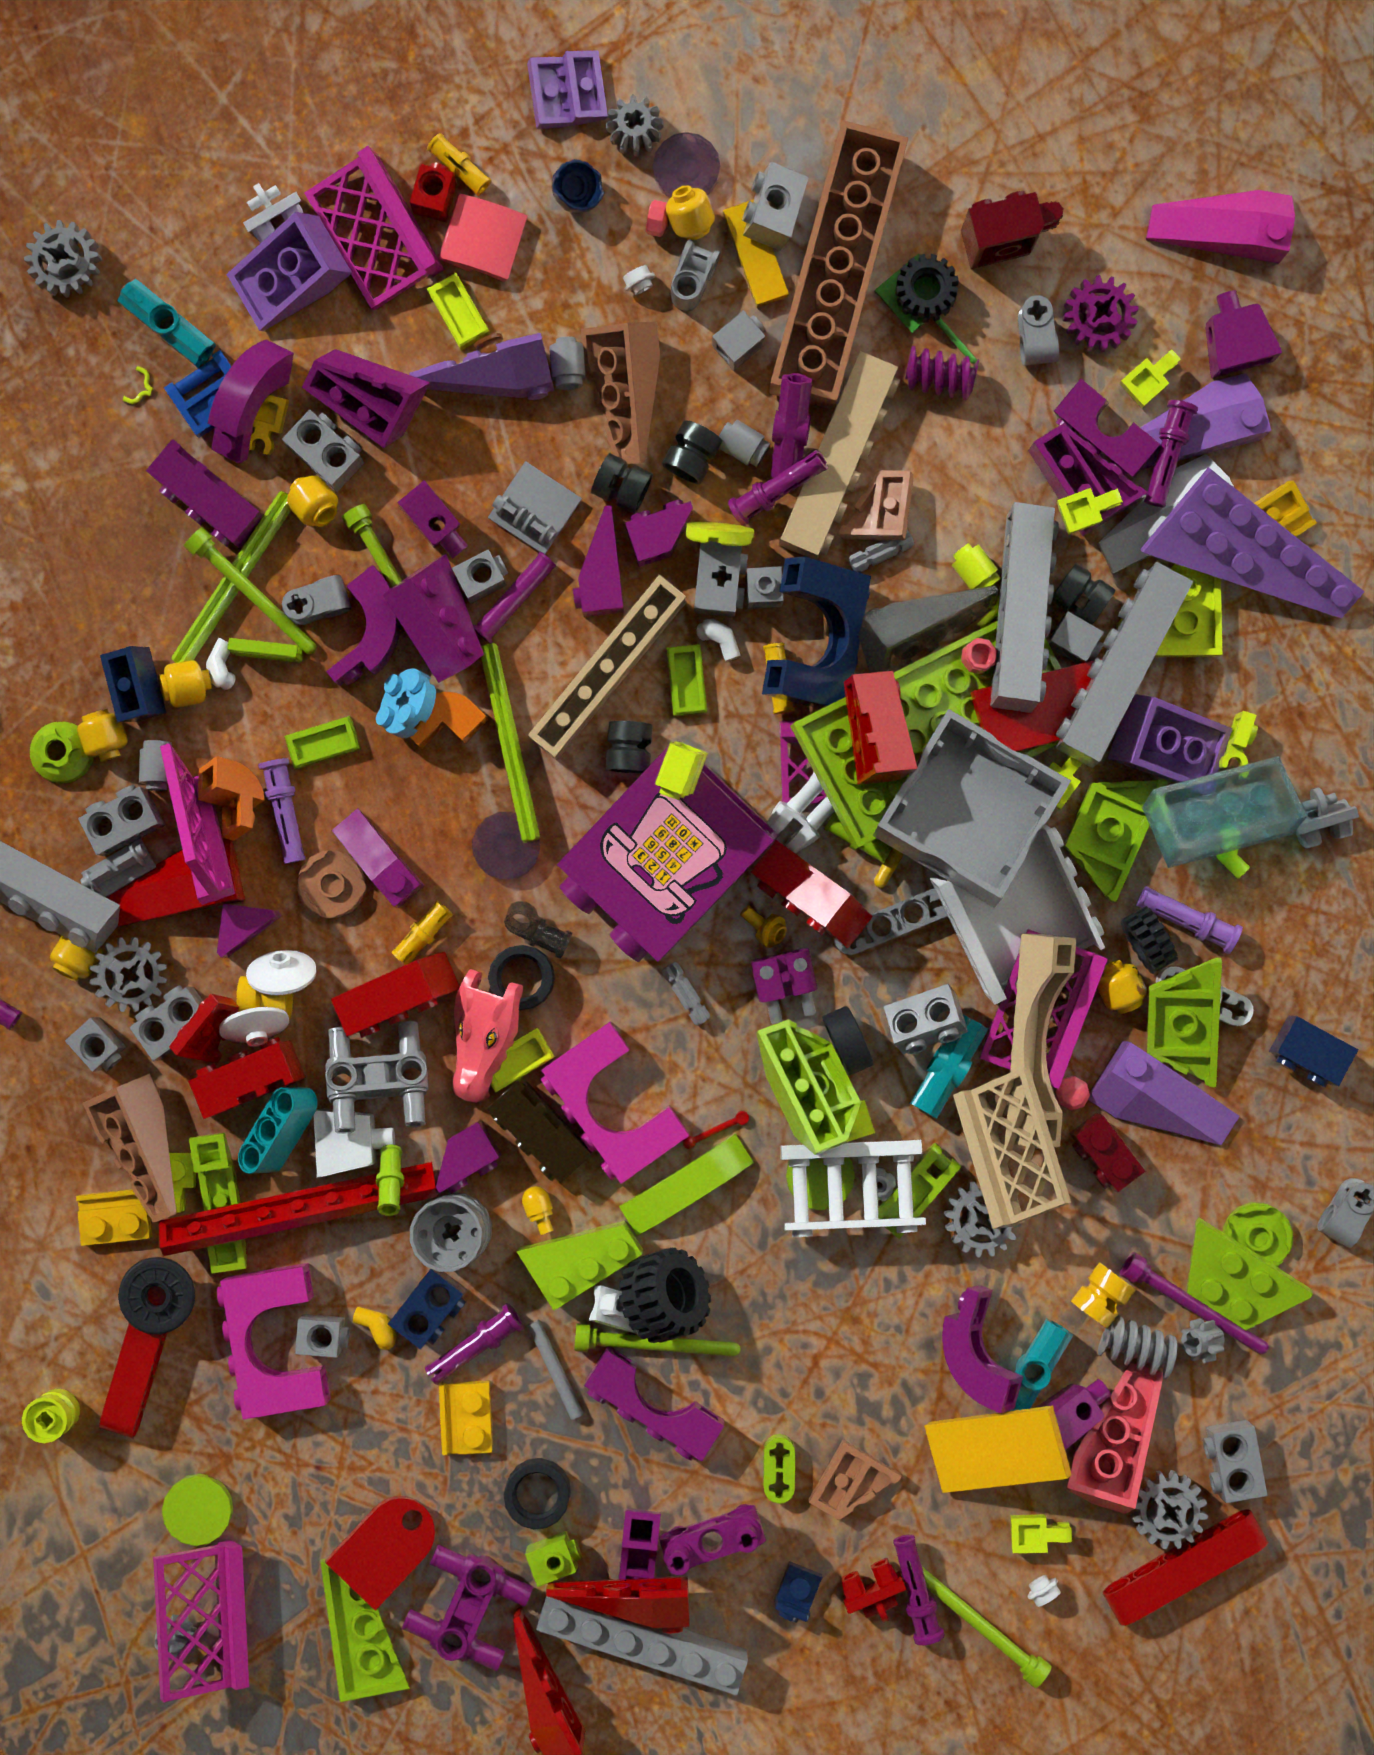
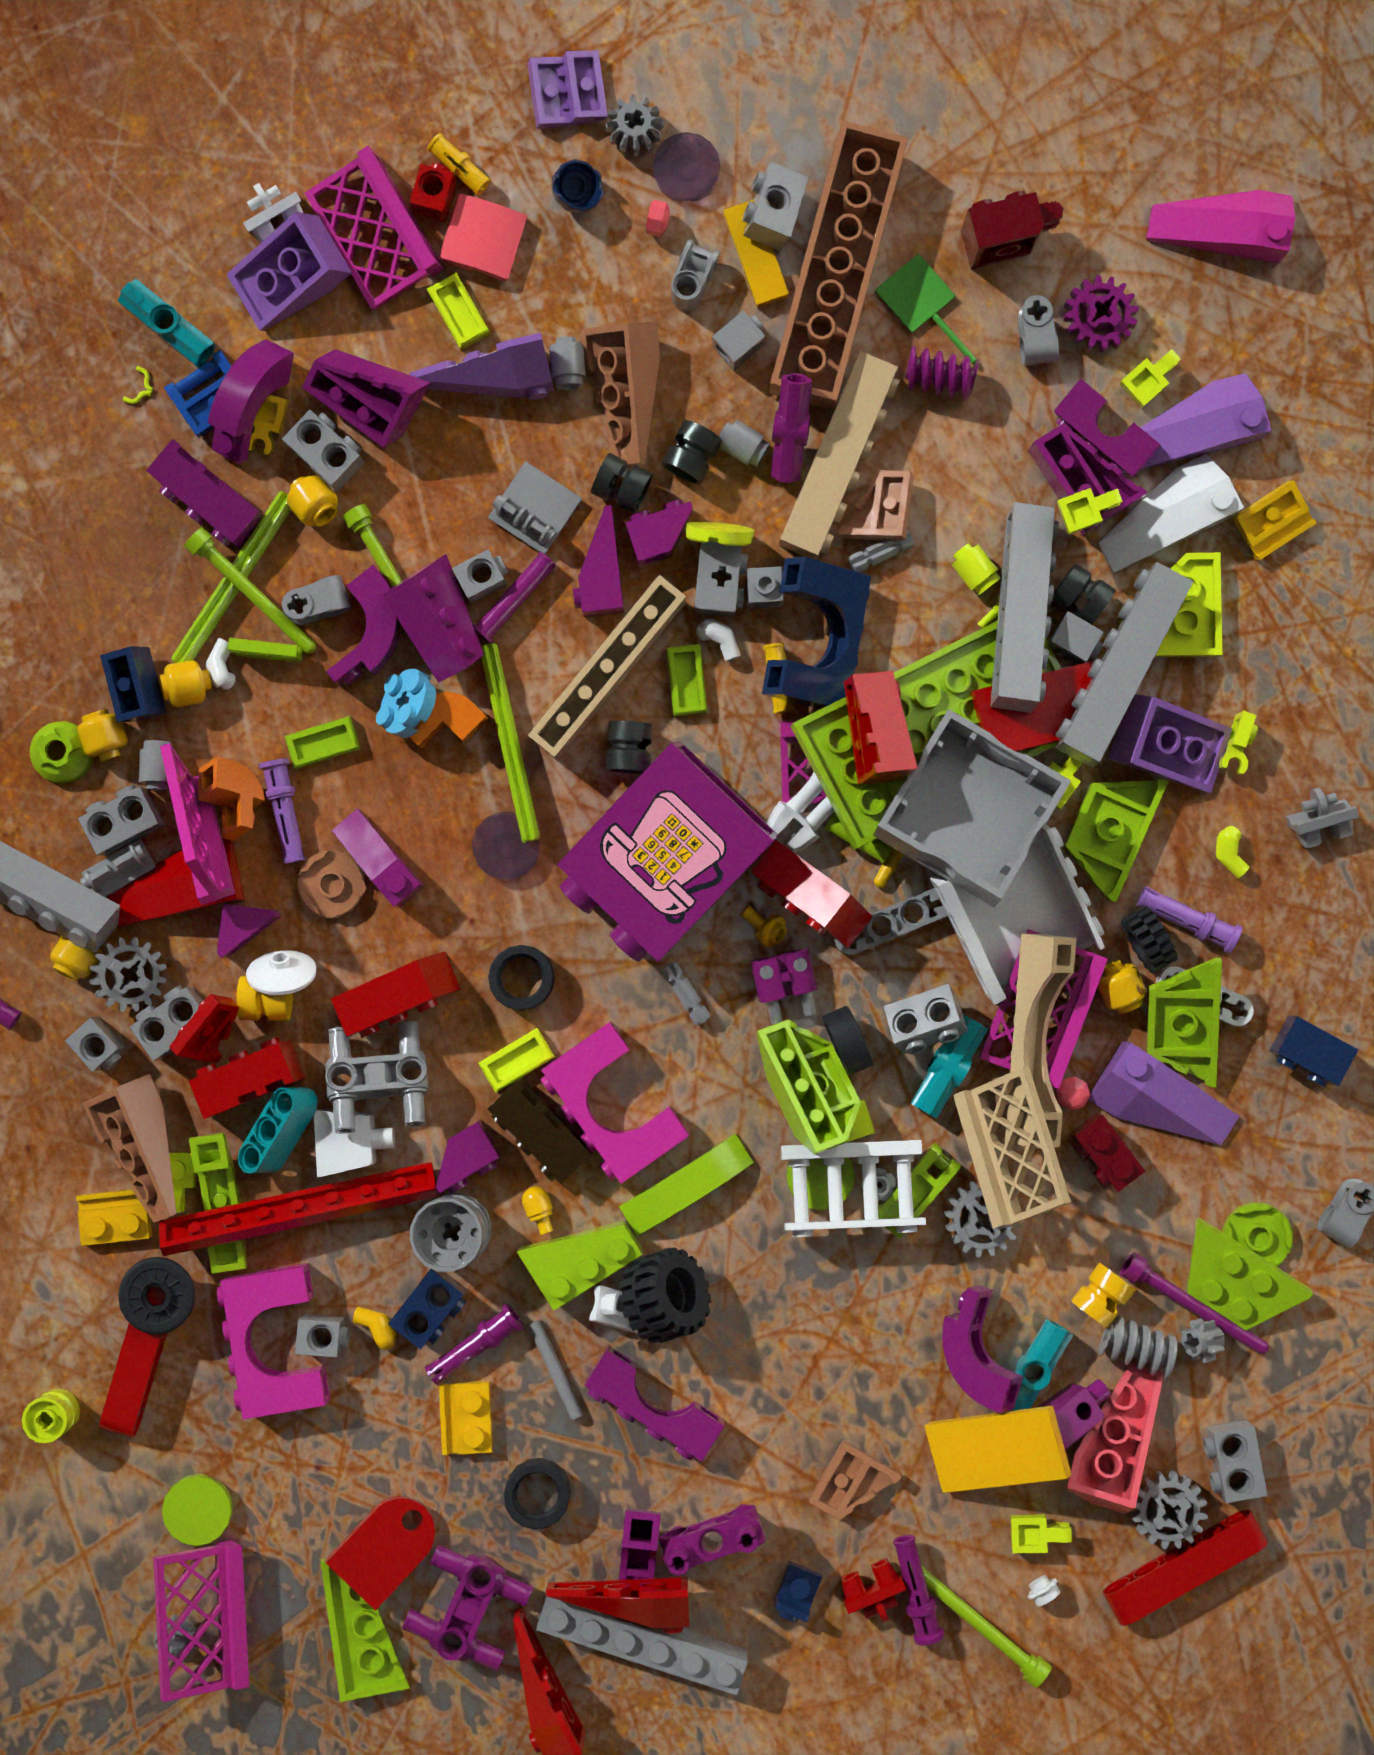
light grey gear [24,220,102,298] -> none
white dish [219,1007,289,1046] -> none
lime pin [376,1144,404,1216] -> none
yellow pin [392,900,453,965] -> none
magenta torso [398,480,468,559] -> none
coral animal [452,969,523,1103] -> none
dark orange bush [474,333,503,353] -> none
clear smoke connector [504,901,573,959] -> none
lime brick [525,1531,582,1587] -> none
lime piece [574,1323,741,1356] -> none
white plate [623,265,655,295] -> none
neon yellow brick [655,741,708,800] -> none
yellow head [666,185,715,240] -> none
red hinge [683,1111,749,1150] -> none
magenta pin [728,450,828,526] -> none
lime beam [763,1434,795,1504] -> none
clear smoke wedge [858,586,999,673] -> none
black tyre [896,254,959,323] -> none
coral tile [961,638,997,674] -> none
medium lavender wing [1140,467,1365,618] -> none
clear light blue brick [1142,756,1307,868] -> none
magenta pin [1143,399,1198,508] -> none
magenta torso [1205,290,1282,378] -> none

